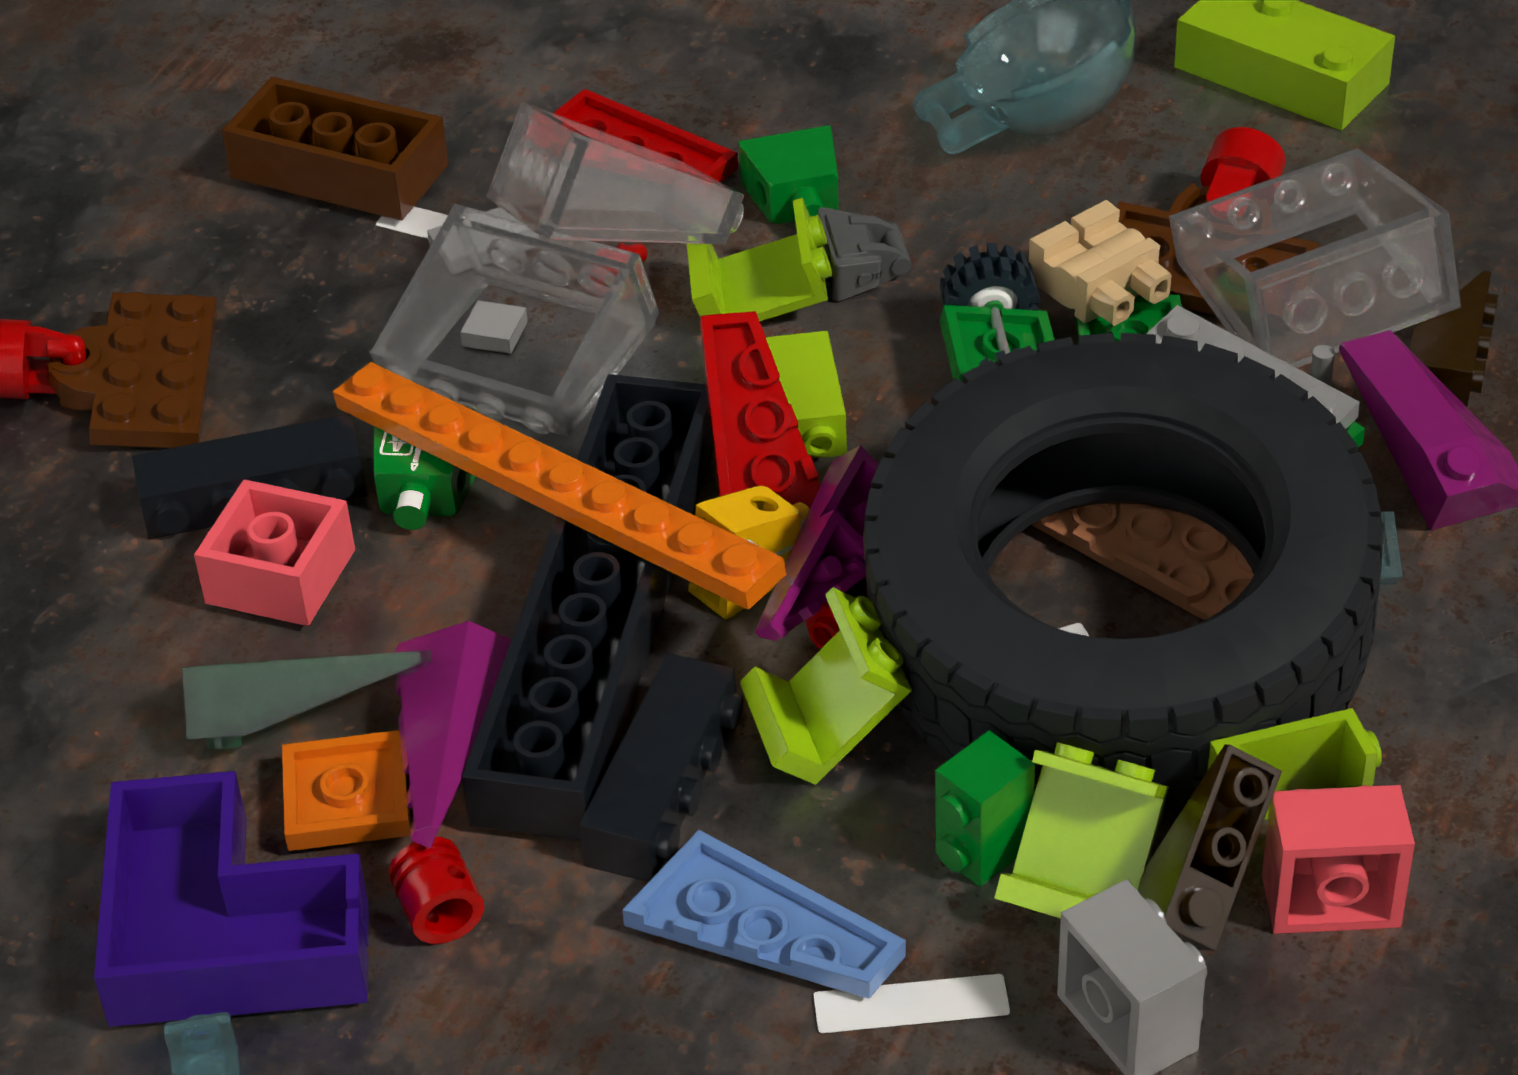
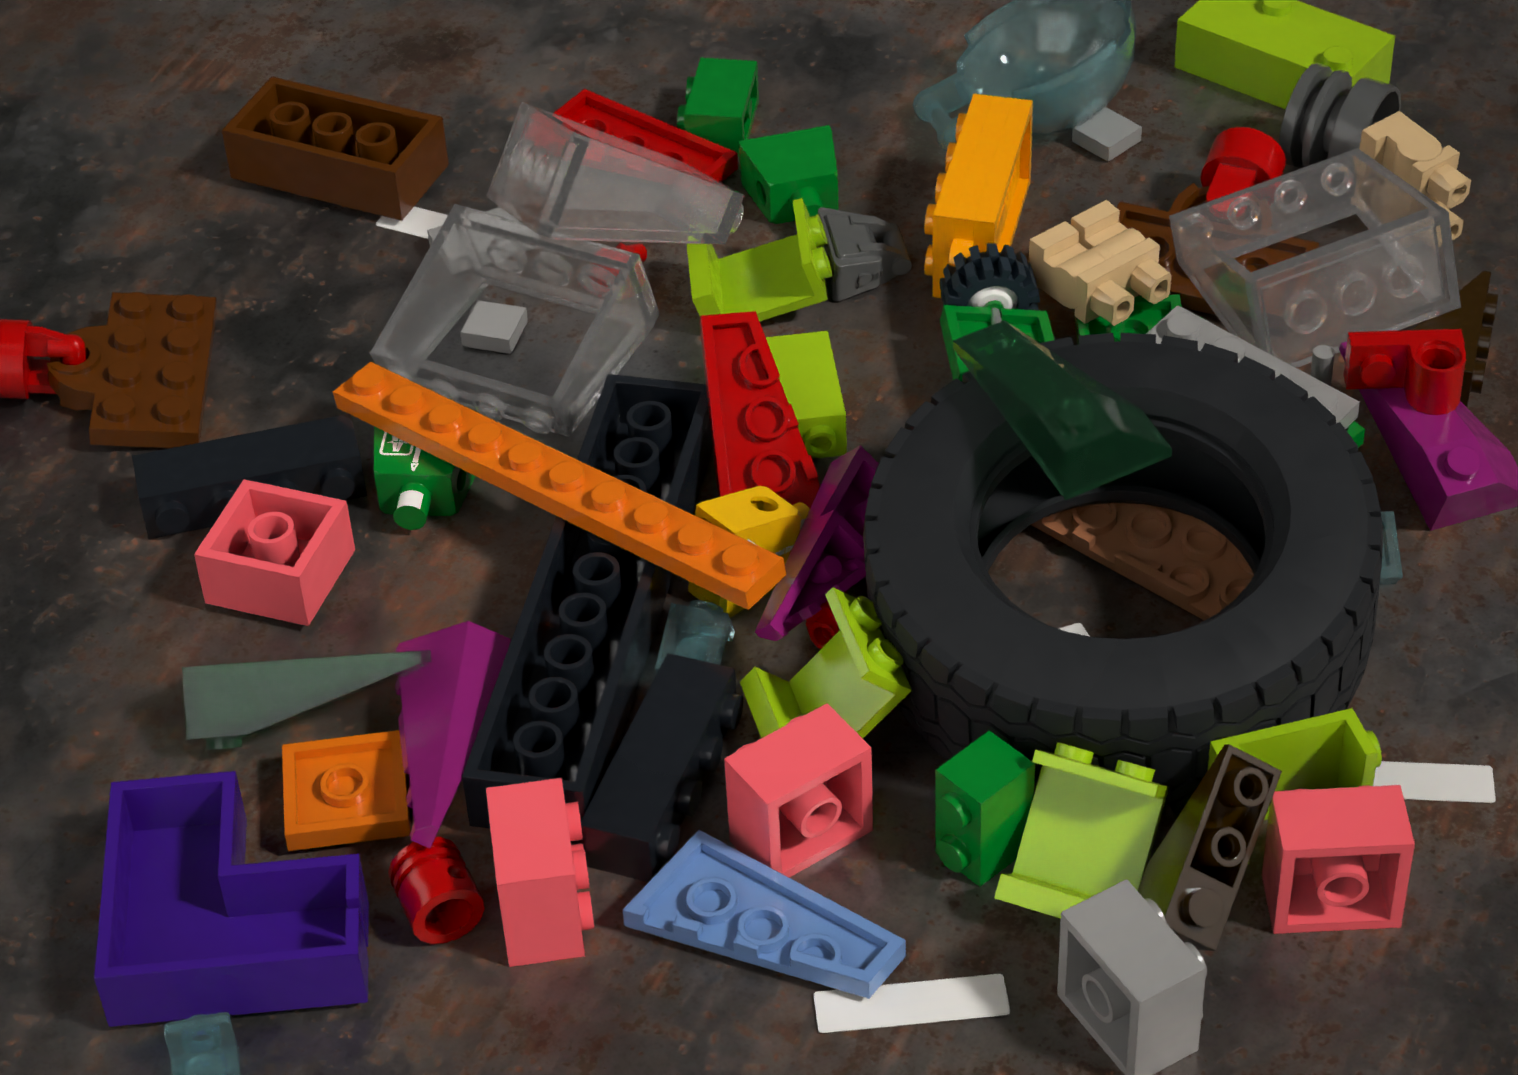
none -> coral brick [486,778,594,967]
none -> clear light blue bracket [655,600,735,673]
none -> green brick [677,57,759,157]
none -> coral brick [724,703,873,878]
none -> light orange piece [924,94,1033,298]
none -> clear green wedge [953,320,1172,500]
none -> light grey tile [1072,107,1142,162]
none -> dark grey wheel [1279,63,1401,185]
none -> red plate [1343,329,1466,415]
none -> tan hips [1350,111,1471,247]
none -> white sticker [1373,761,1496,803]

